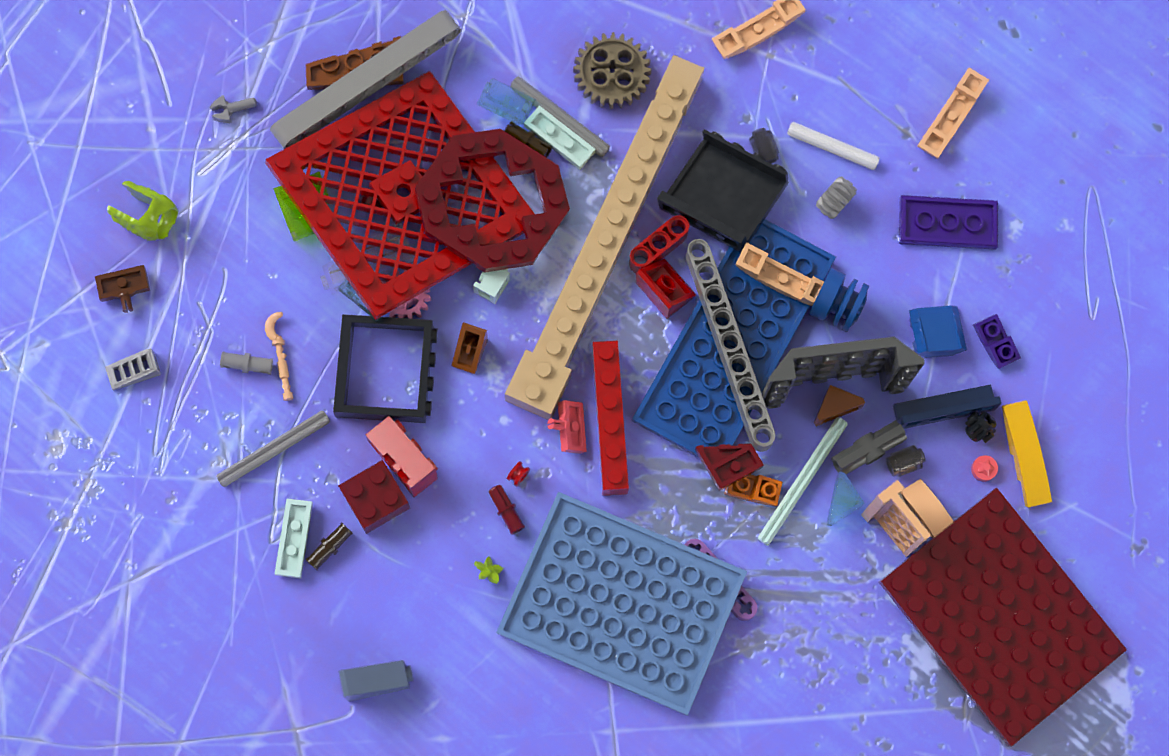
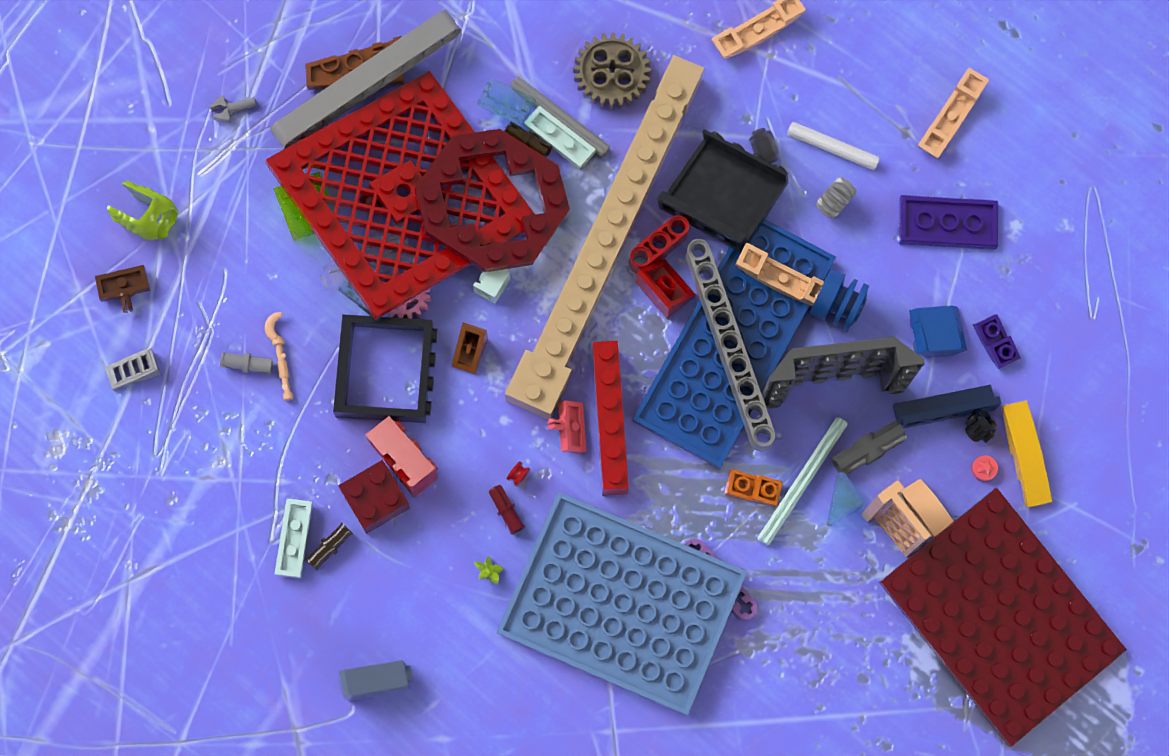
light grey axle [217,411,330,487] -> none
dark red wing [695,443,764,491] -> none
dark orange slope [814,385,865,427] -> none
clear smoke brick [886,445,926,477] -> none

